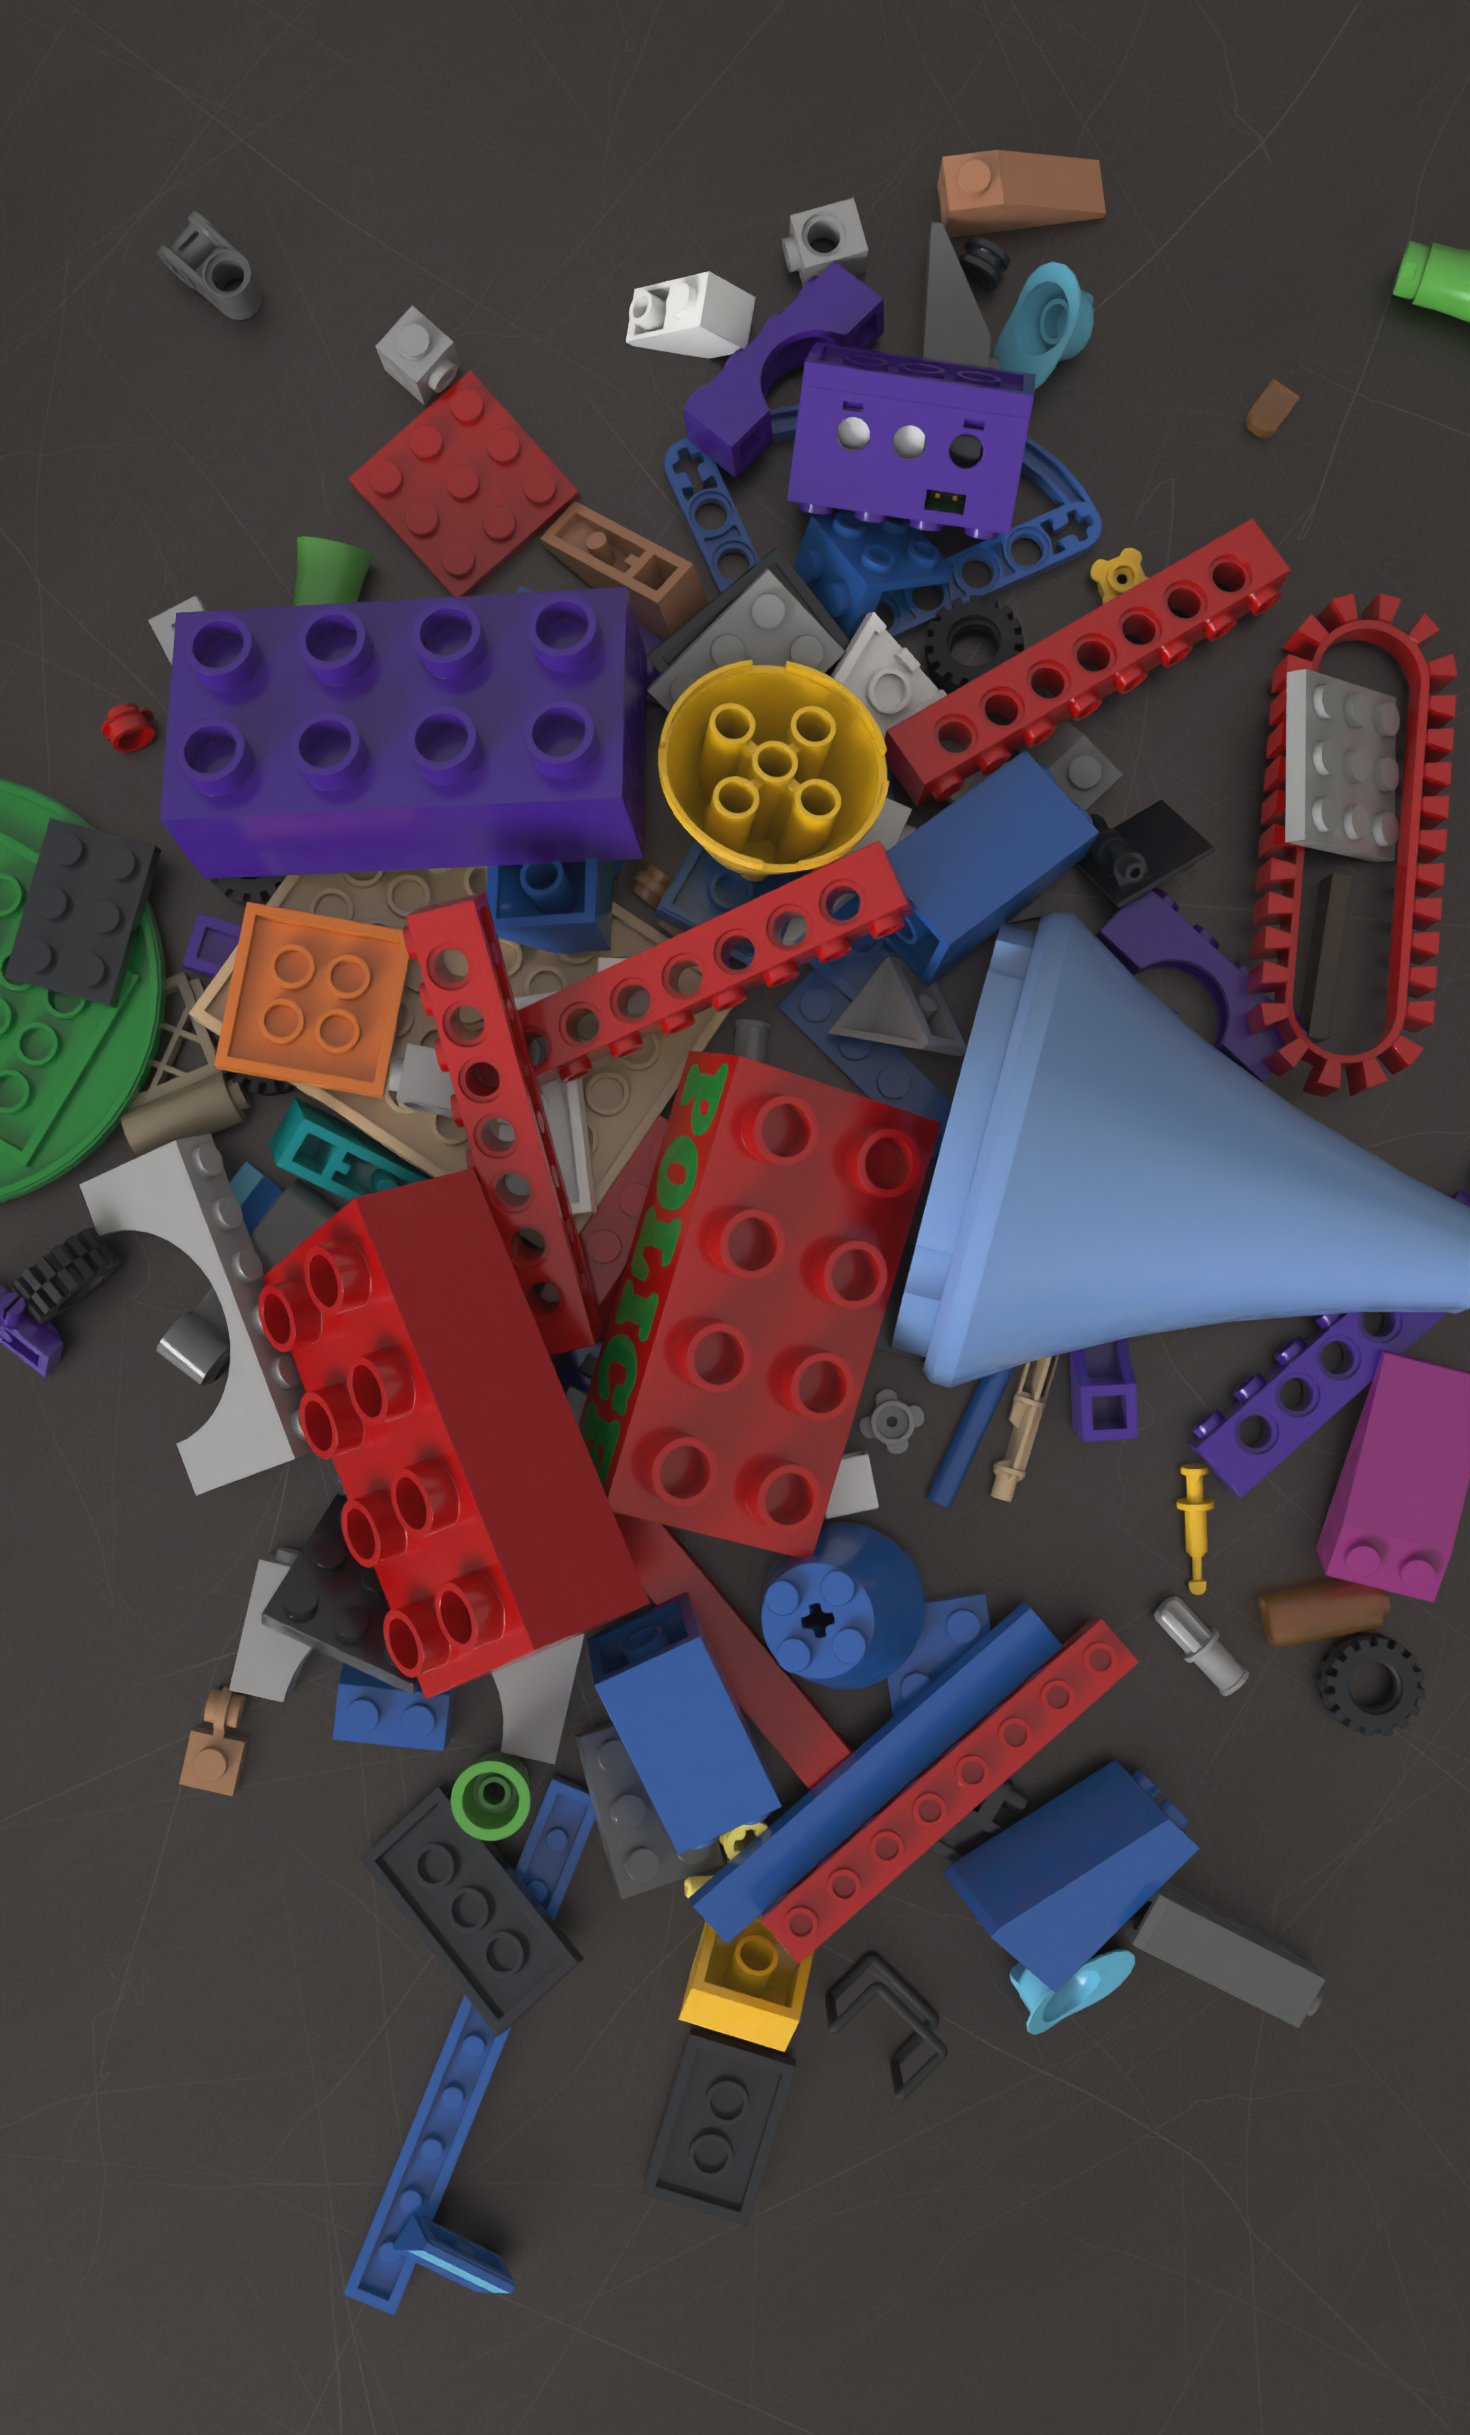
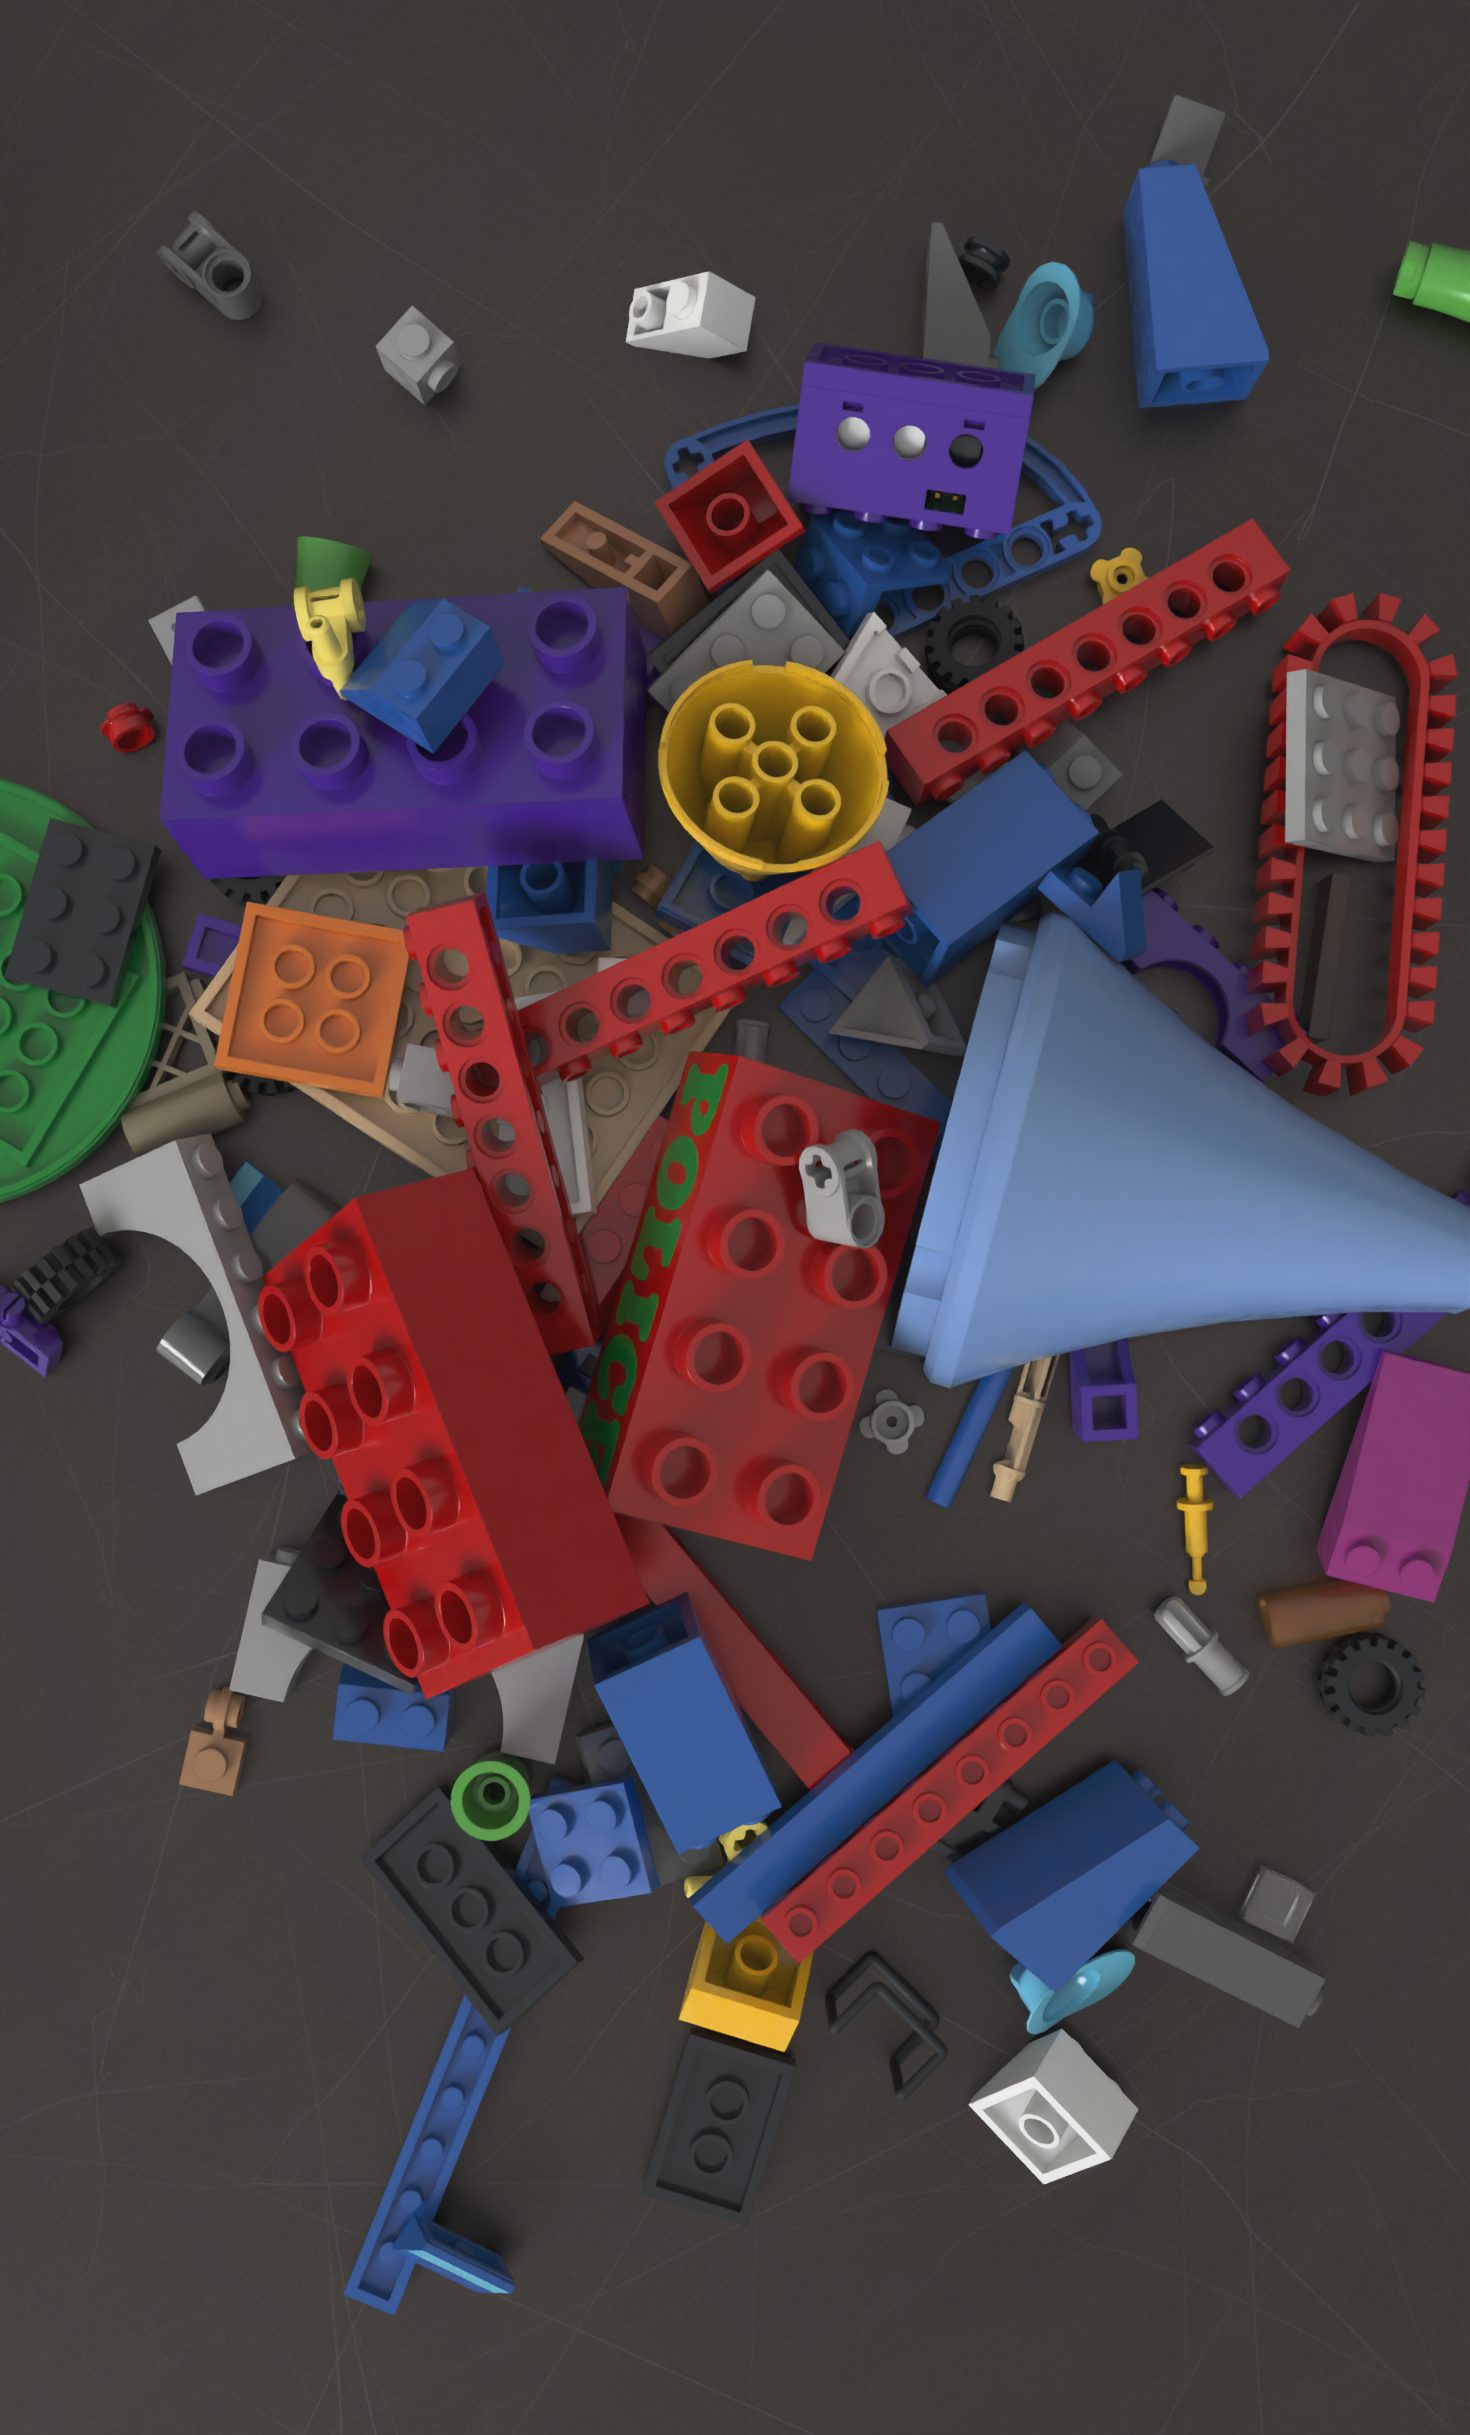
teal slope [268,1097,432,1201] -> none
red plate [348,370,580,597] -> none
dark purple arch [683,261,884,478] -> none
blue cone [761,1521,927,1690] -> none
light grey brick [782,198,869,287] -> none
white piece [825,1450,879,1519] -> none
nougat slope [937,150,1106,238] -> none
clear orange piece [1246,378,1300,438] -> none
none -> light yellow piece [294,577,366,700]
none -> blue slope [339,598,505,754]
none -> blue plate [529,1776,661,1908]
none -> red slope [654,439,805,594]
none -> light grey piece [799,1129,885,1248]
none -> white slope [968,2029,1139,2184]
none -> blue slope [1037,867,1147,962]
none -> blue slope [1122,160,1269,408]
none -> dark grey bracket [1149,95,1225,188]
none -> clear tile [1239,1865,1316,1944]

